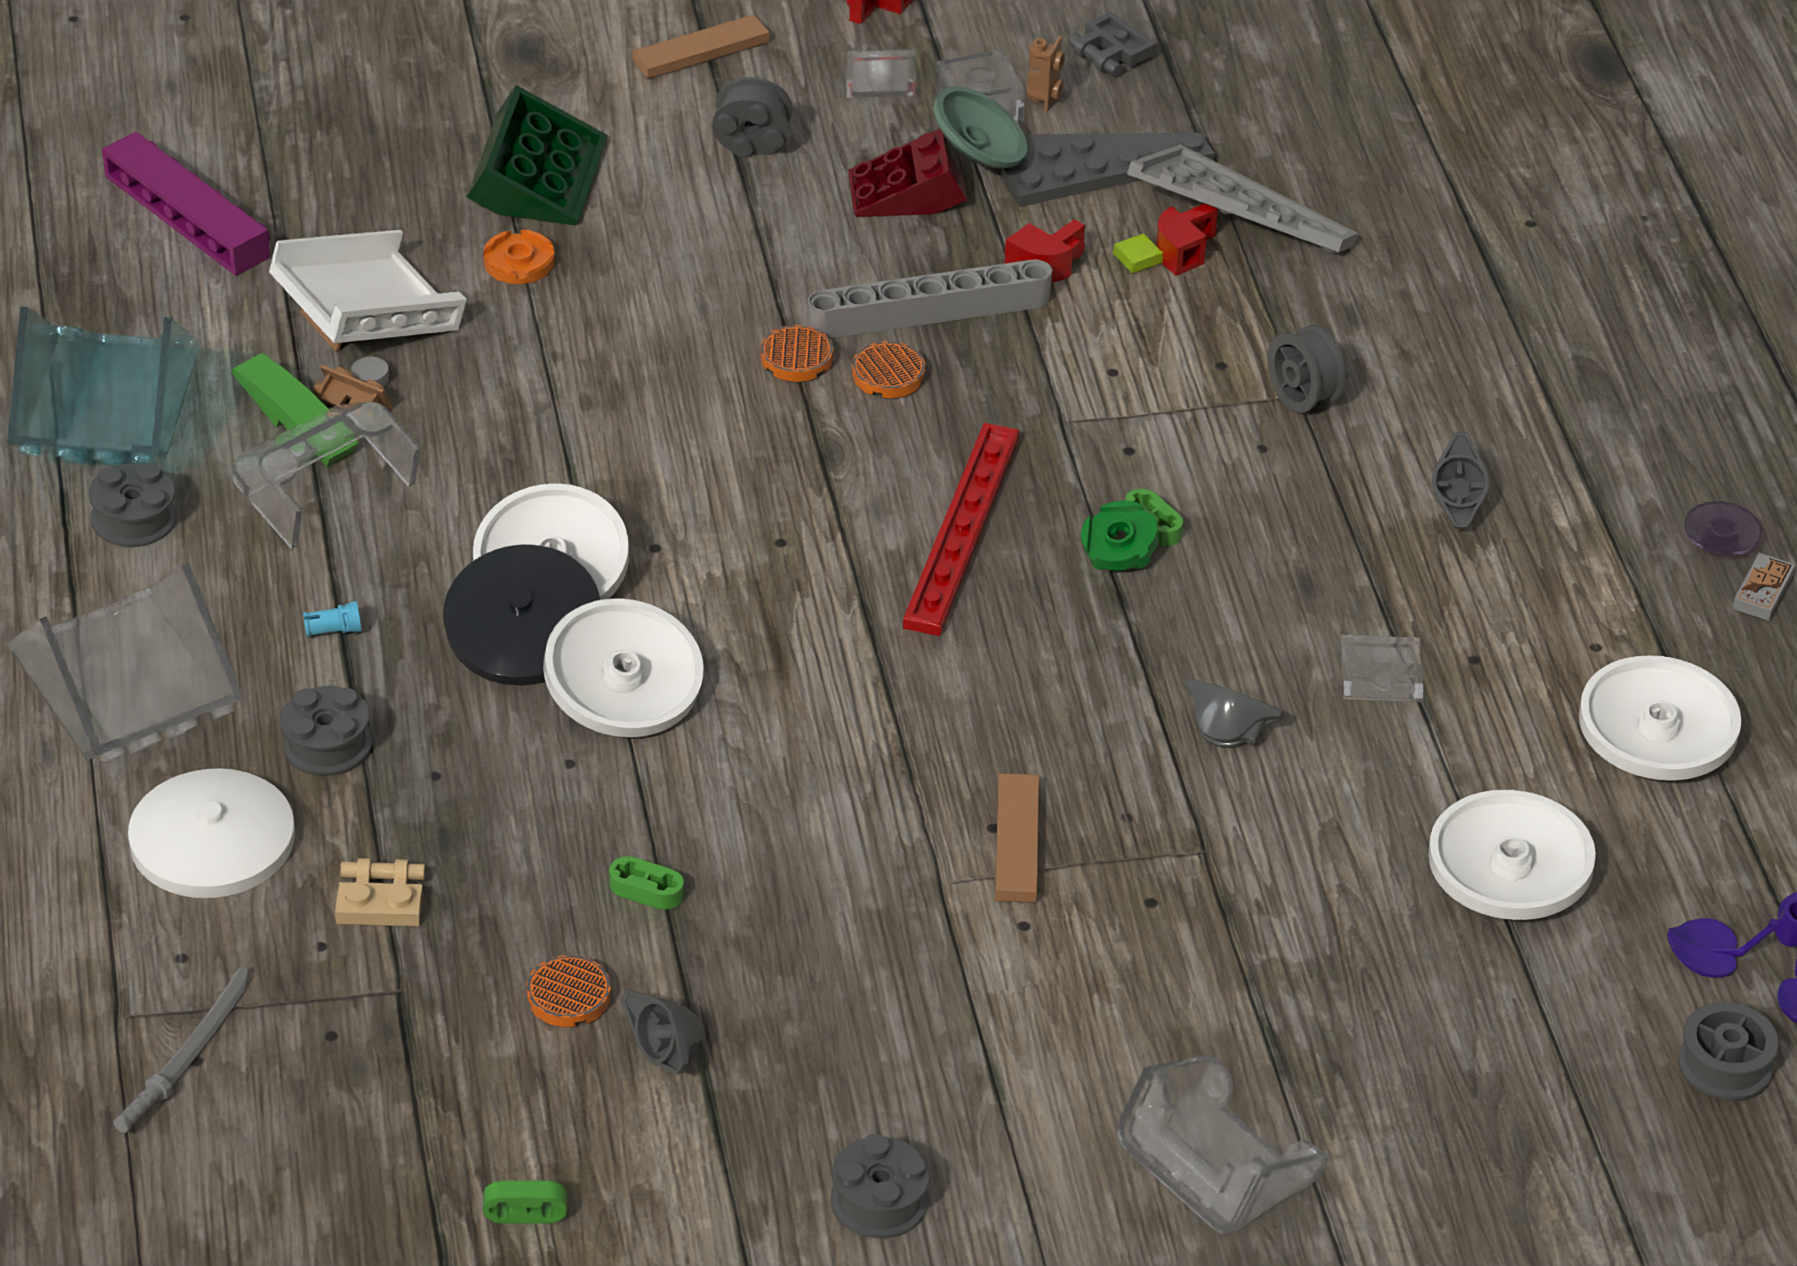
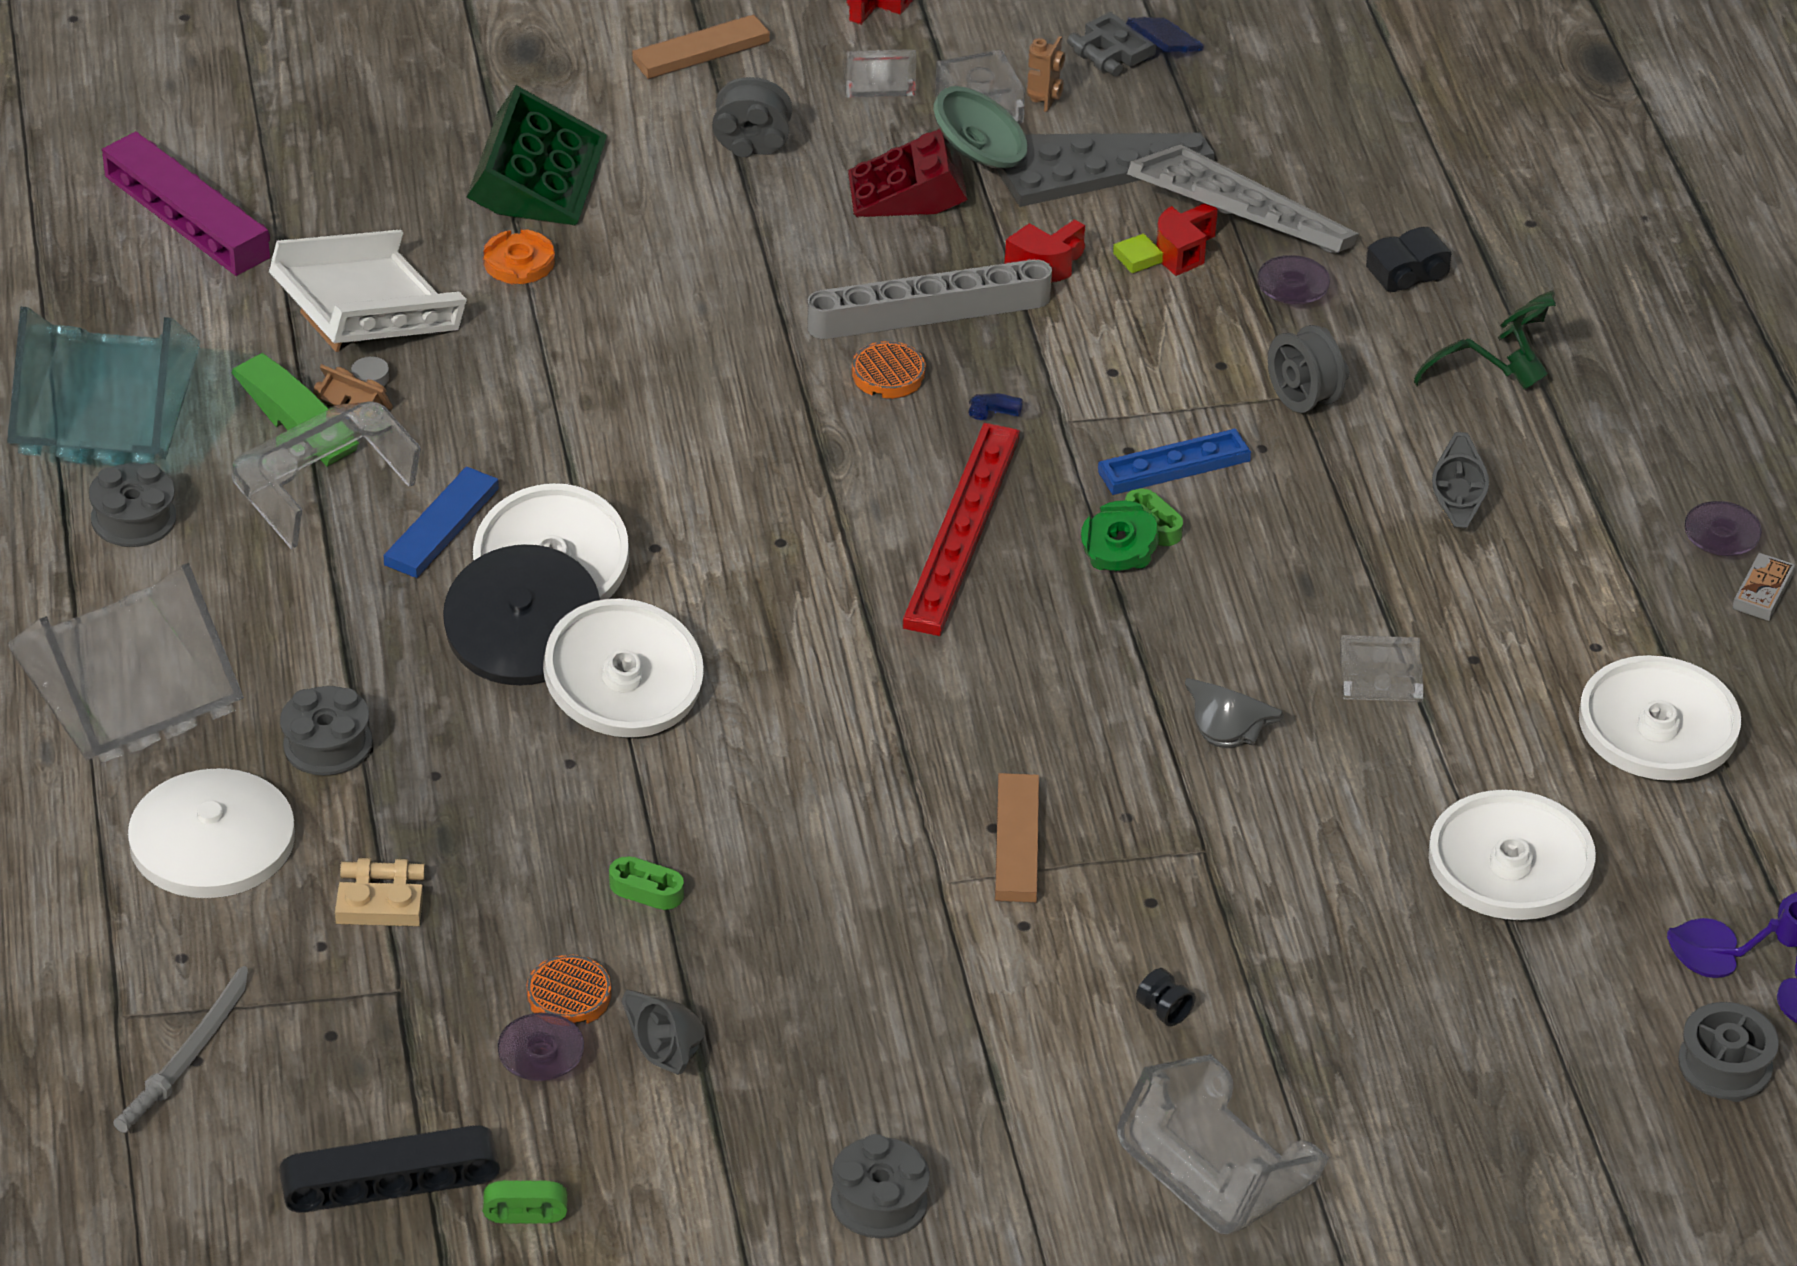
medium azure pin [303,601,362,637] -> none
tile [760,325,834,382] -> none
none -> black beam [279,1125,500,1213]
none -> blue tile [383,466,499,578]
none -> clear purple dish [498,1013,584,1081]
none -> clear blue arm [968,393,1023,420]
none -> blue tile [1098,428,1251,495]
none -> clear blue piece [1126,16,1204,53]
none -> black wheel [1136,968,1196,1027]
none -> clear purple dish [1257,255,1330,304]
none -> black brick [1366,227,1452,292]
none -> dark green plant [1414,290,1556,390]

